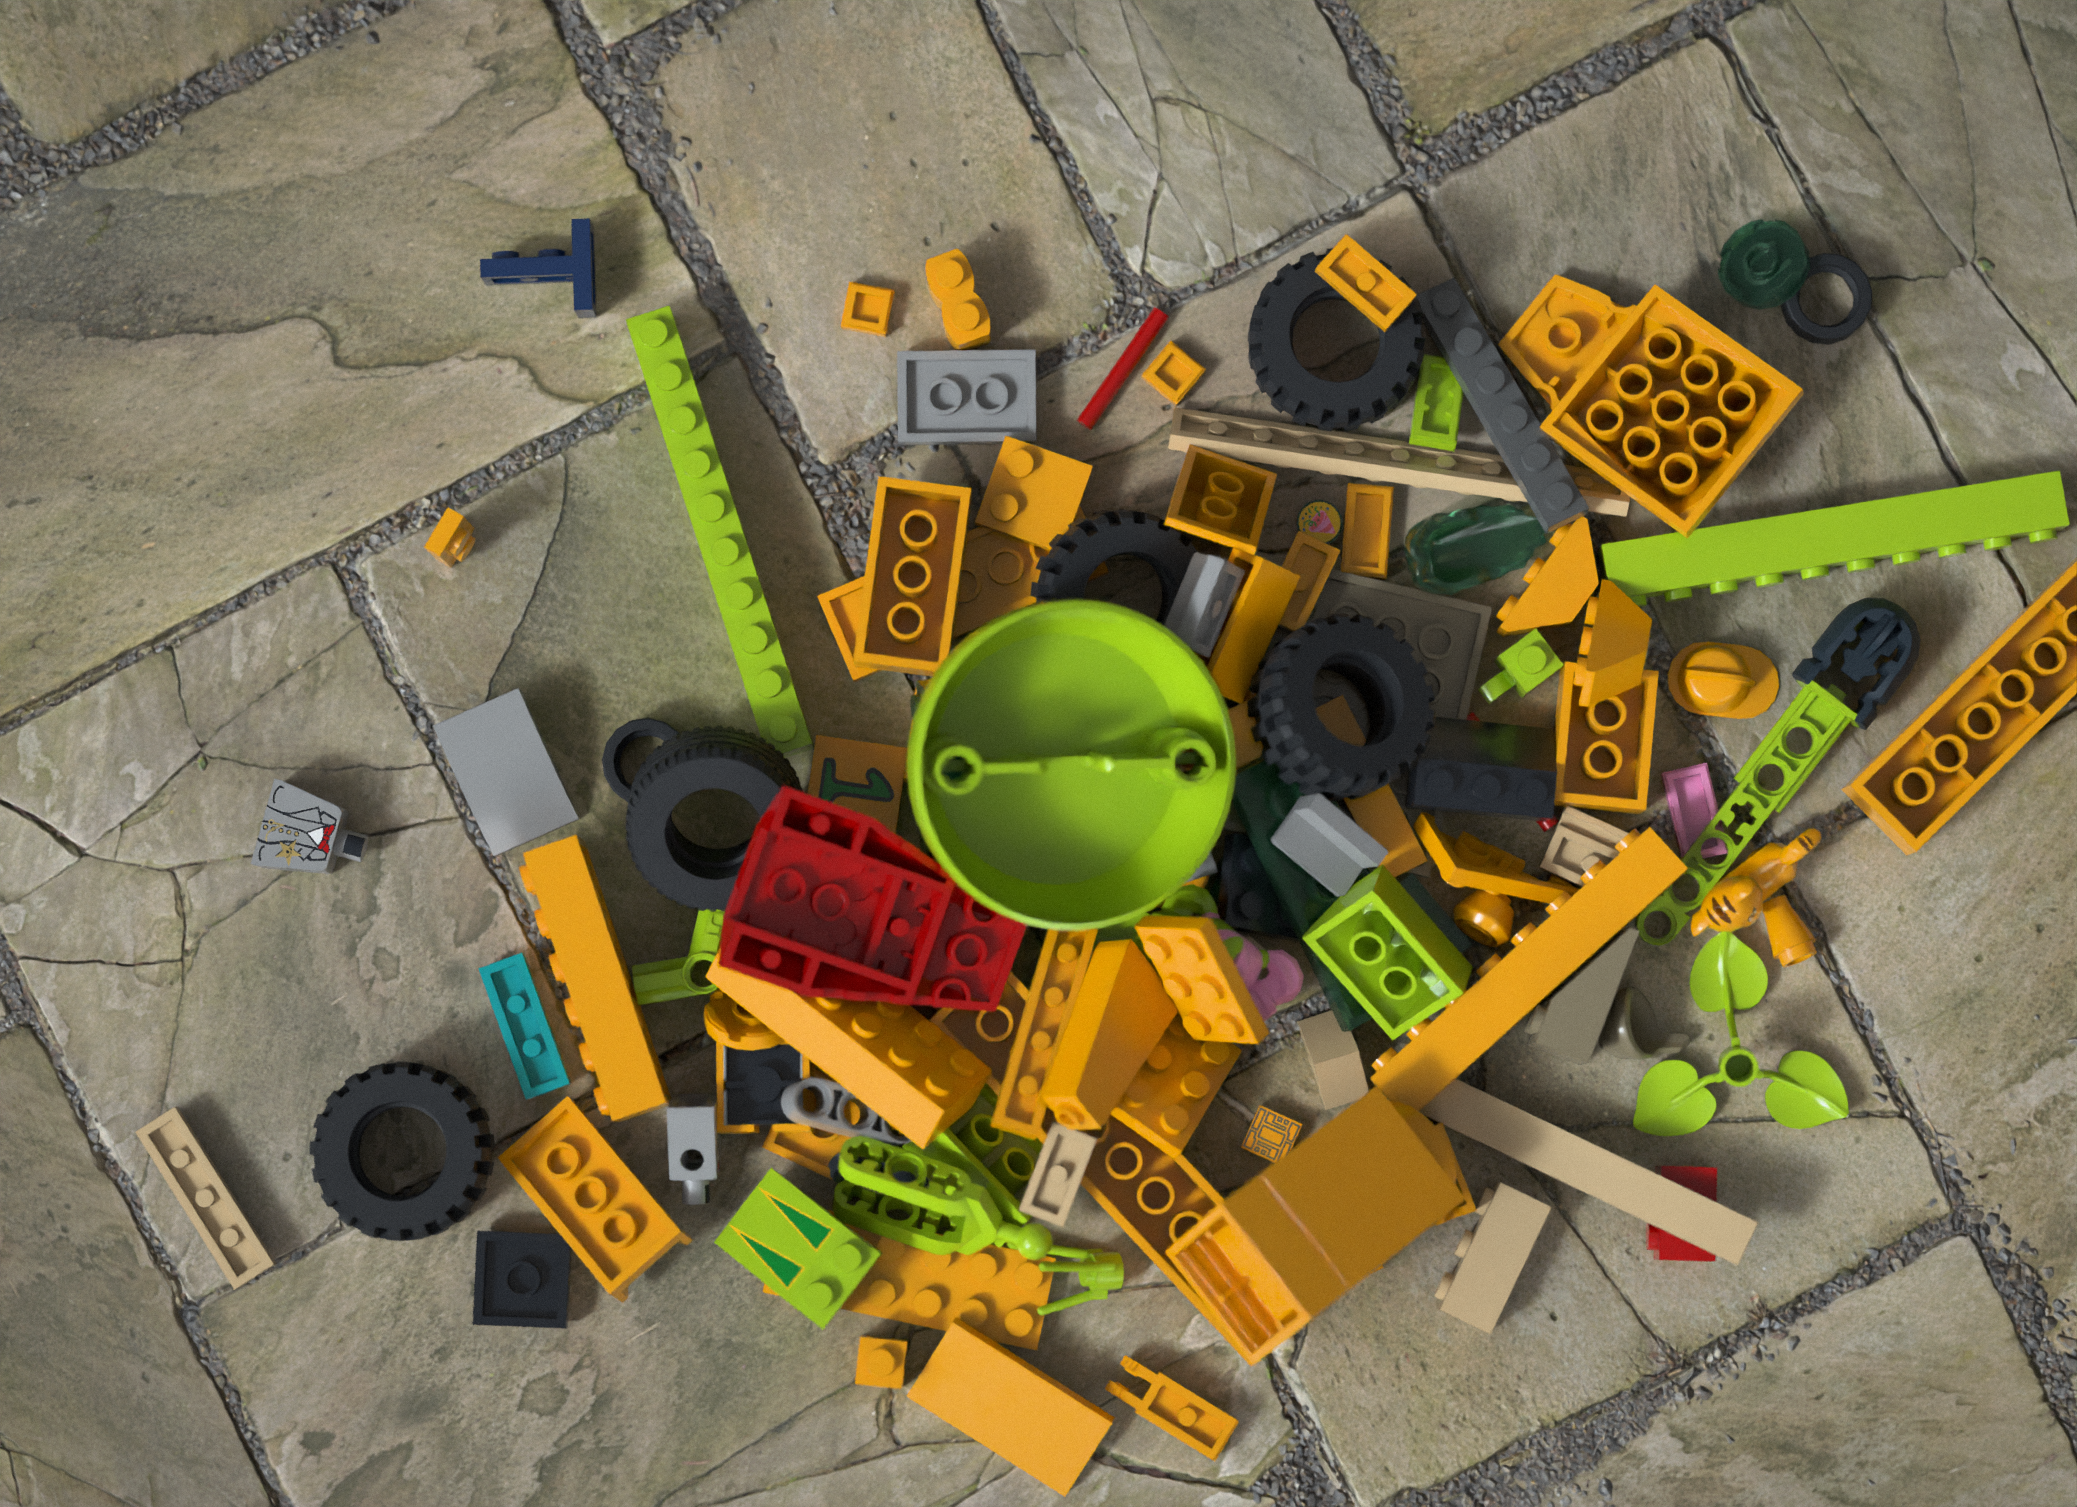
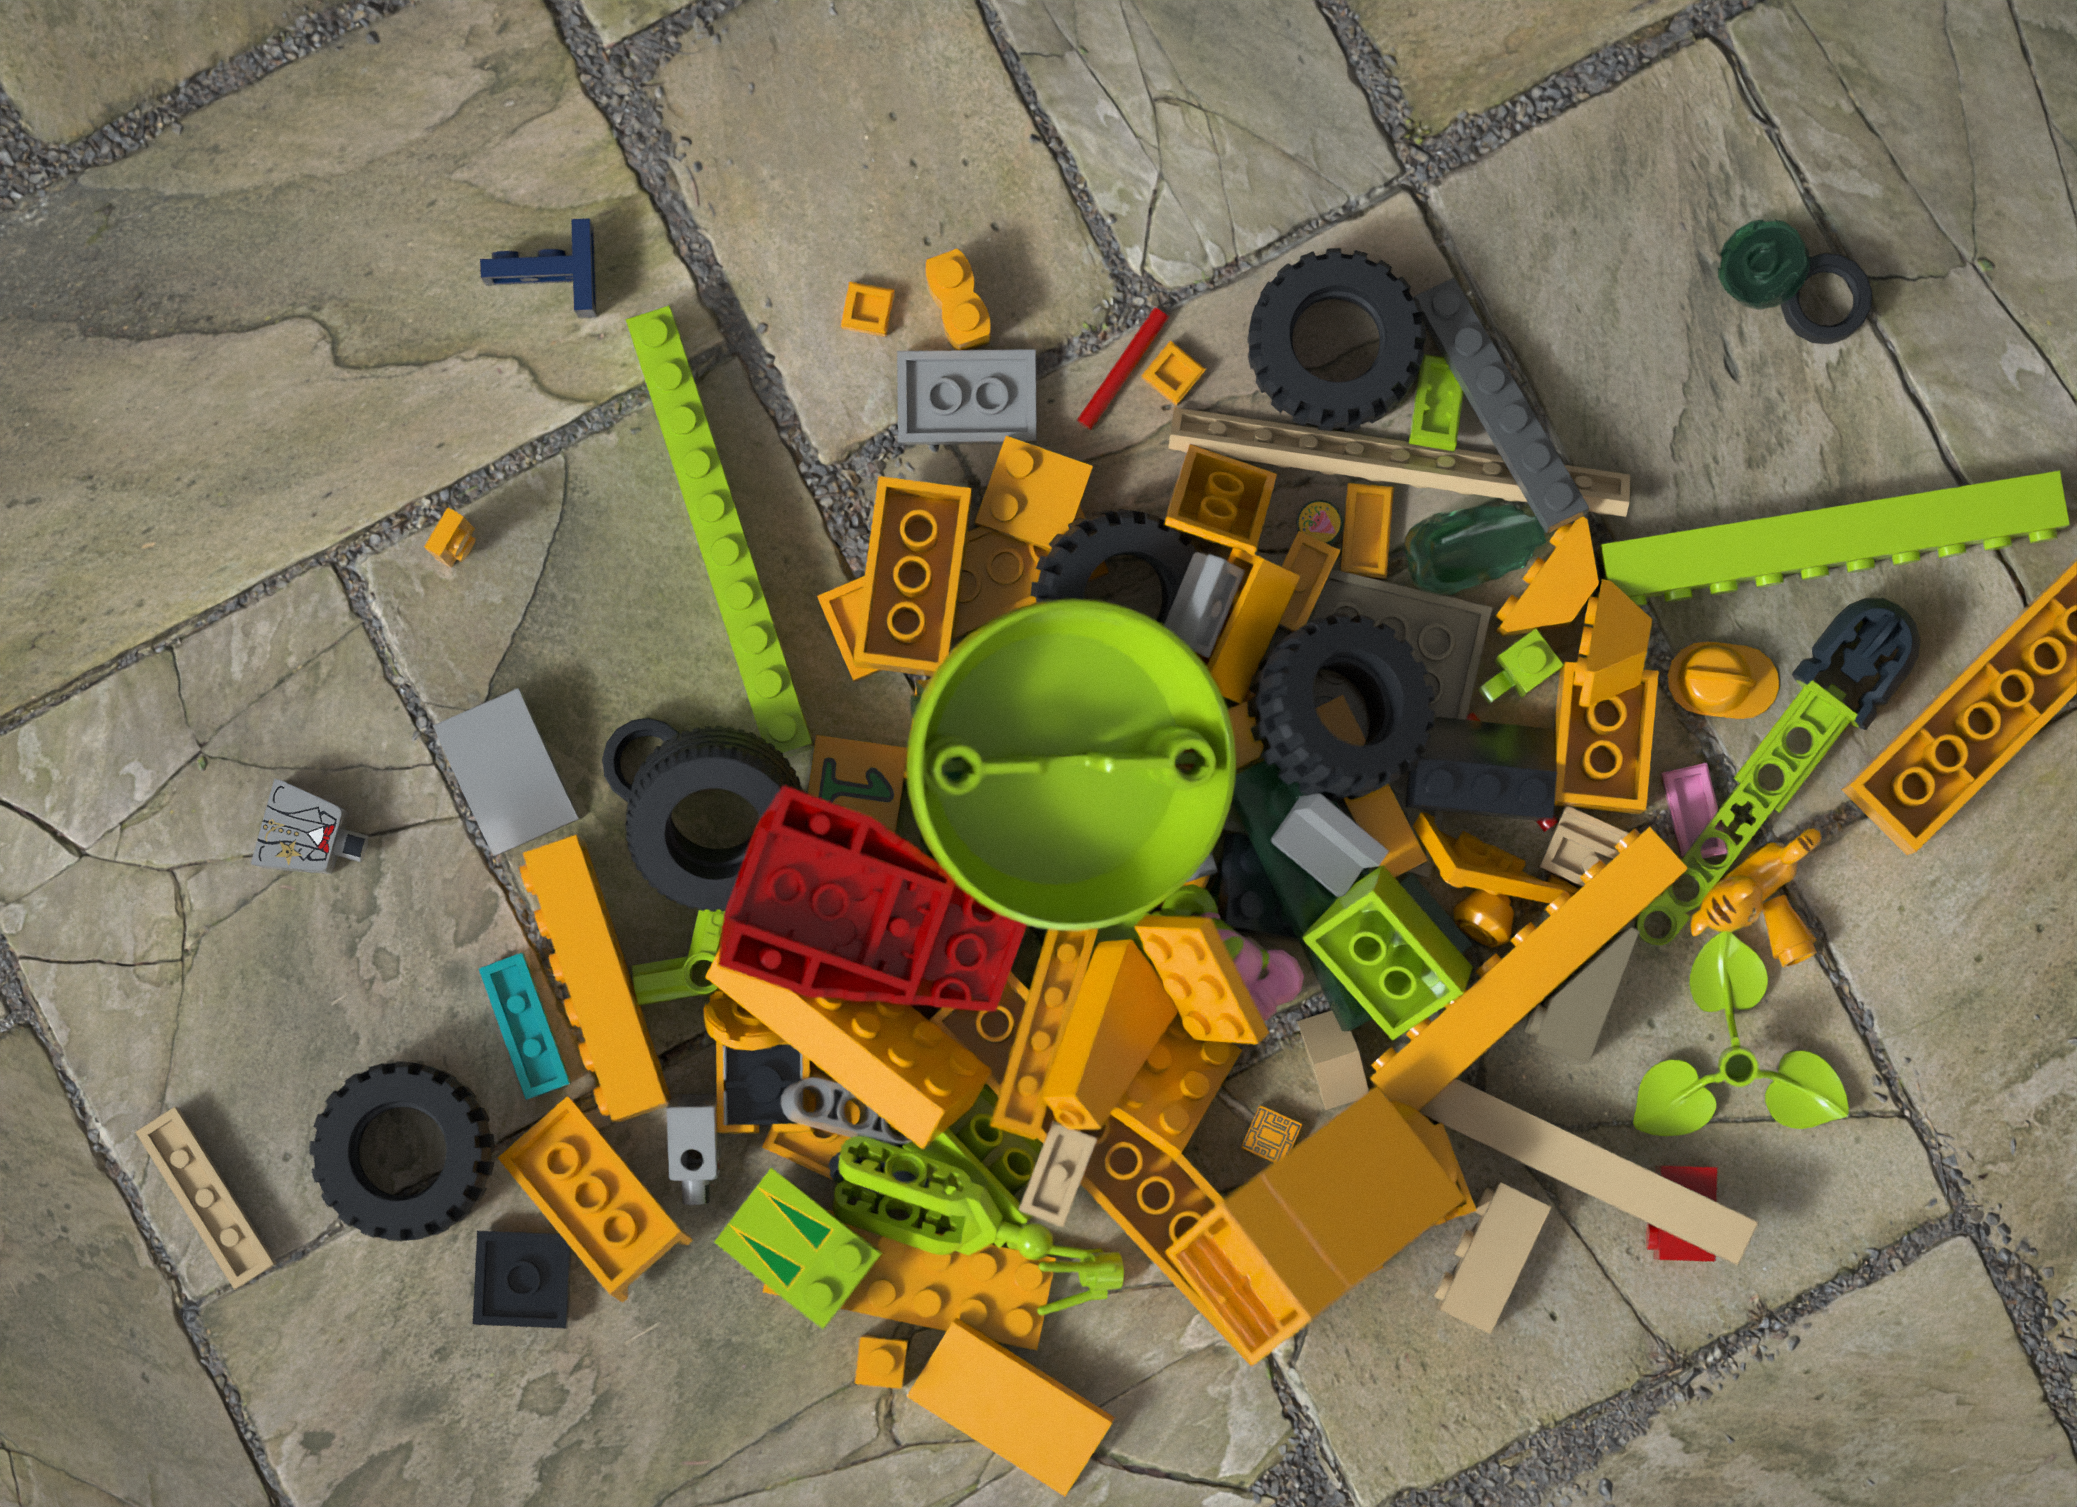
light orange hinge [1105,1355,1239,1461] -> none
light orange plate [1315,234,1417,332] -> none
light orange wedge [1498,274,1804,539] -> none
dark tan hat [1598,987,1690,1060] -> none

